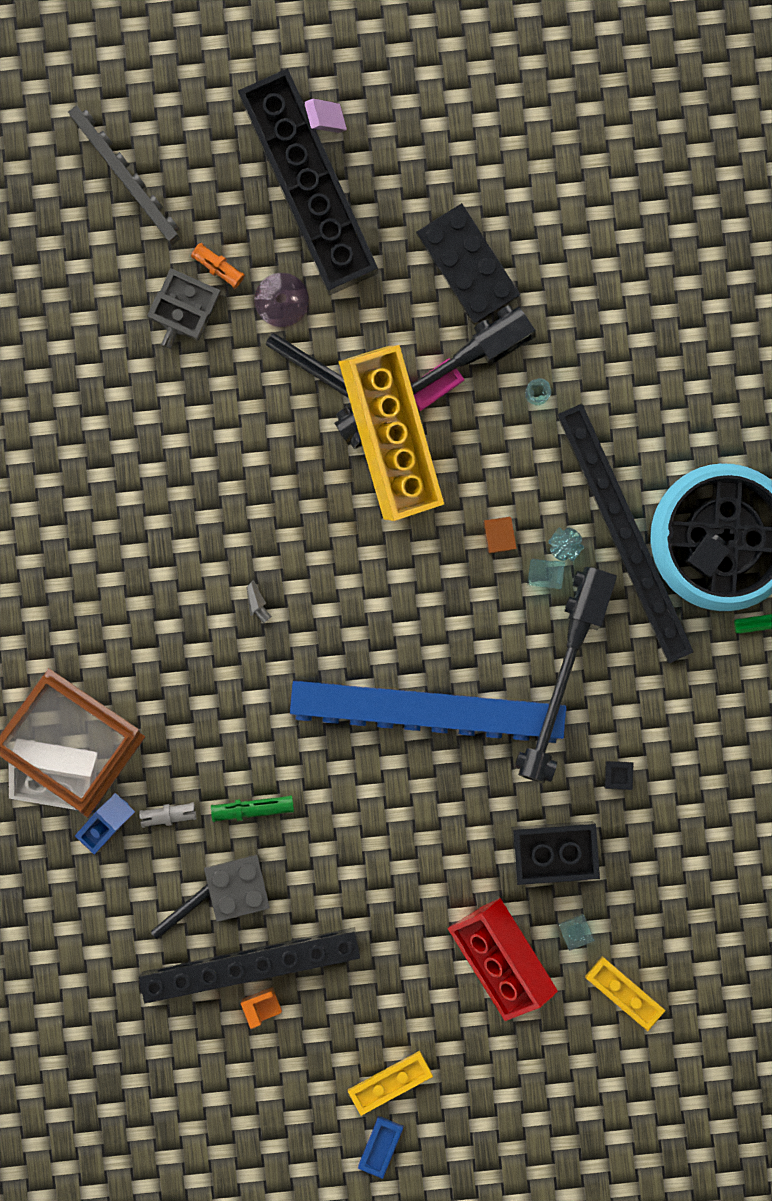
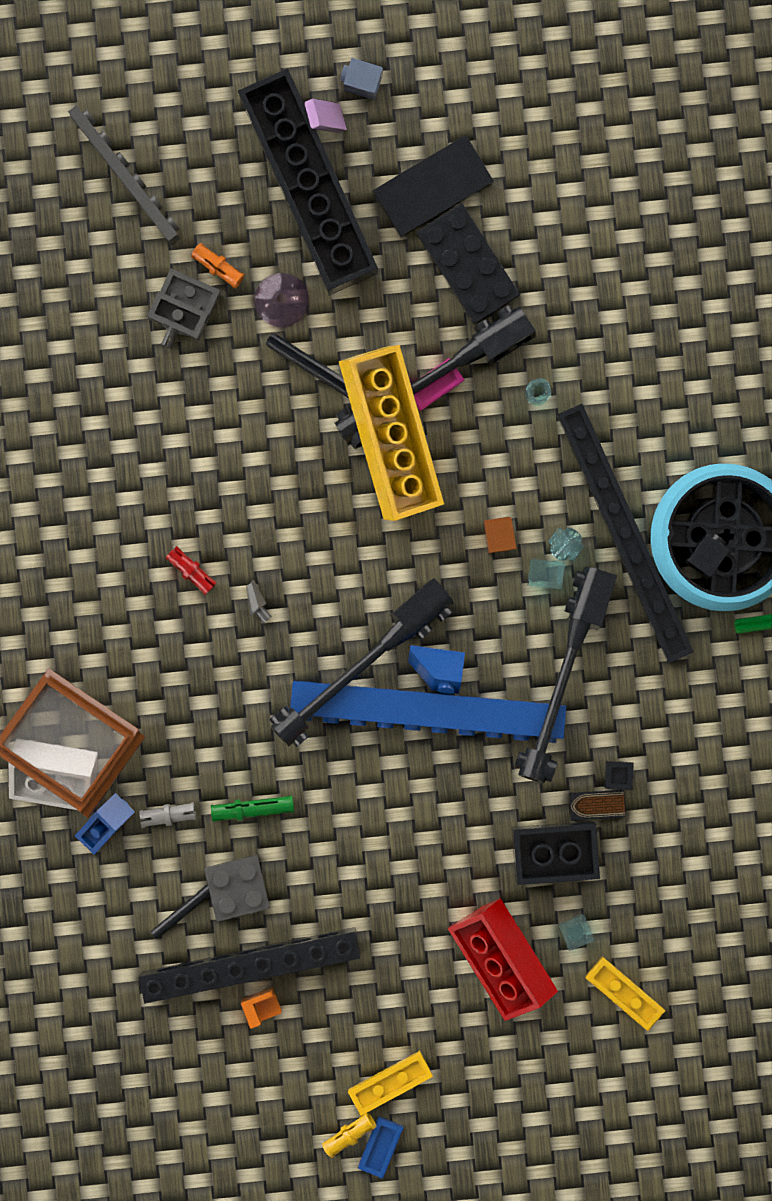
none -> red pin [165,546,217,595]
none -> black bar [269,578,454,747]
none -> yellow pin [322,1113,377,1158]
none -> sand blue brick [340,58,383,100]
none -> black tile [373,135,494,238]
none -> blue slope [408,645,465,695]
none -> tile [569,789,626,820]

